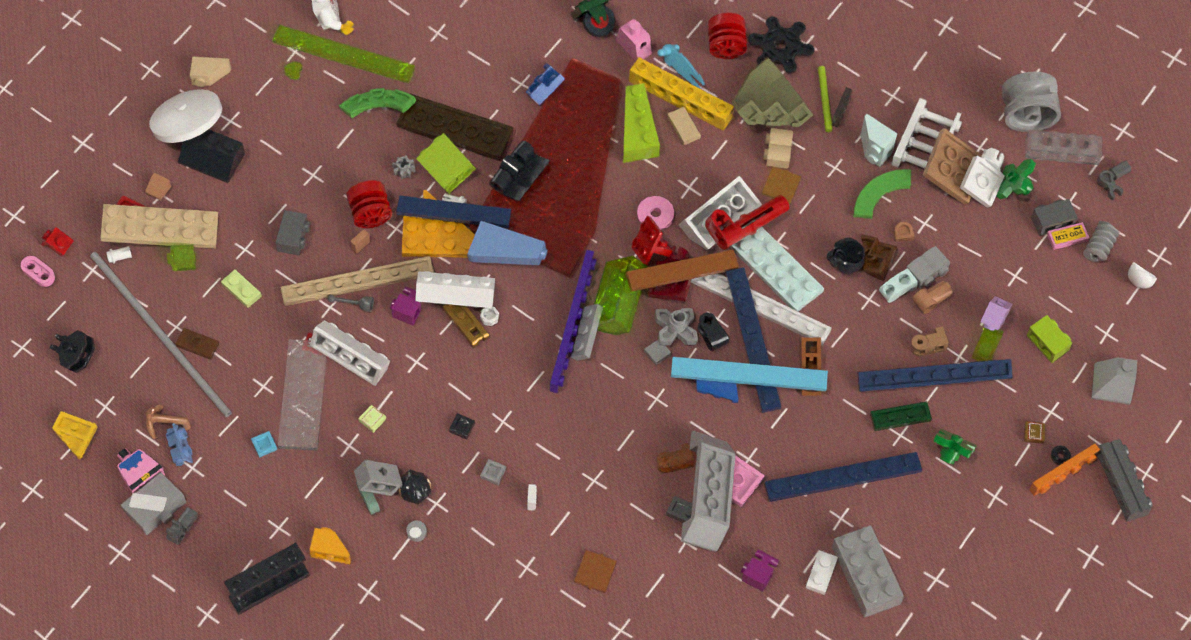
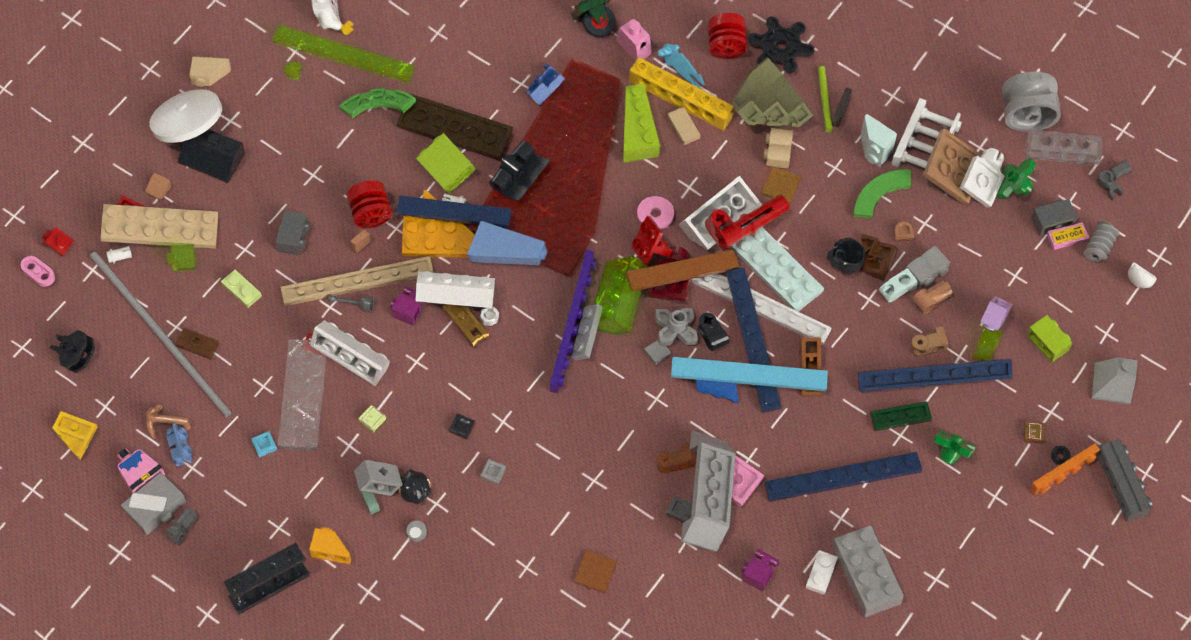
light grey gear [392,155,415,179] -> none
white tile [528,484,537,511] -> none

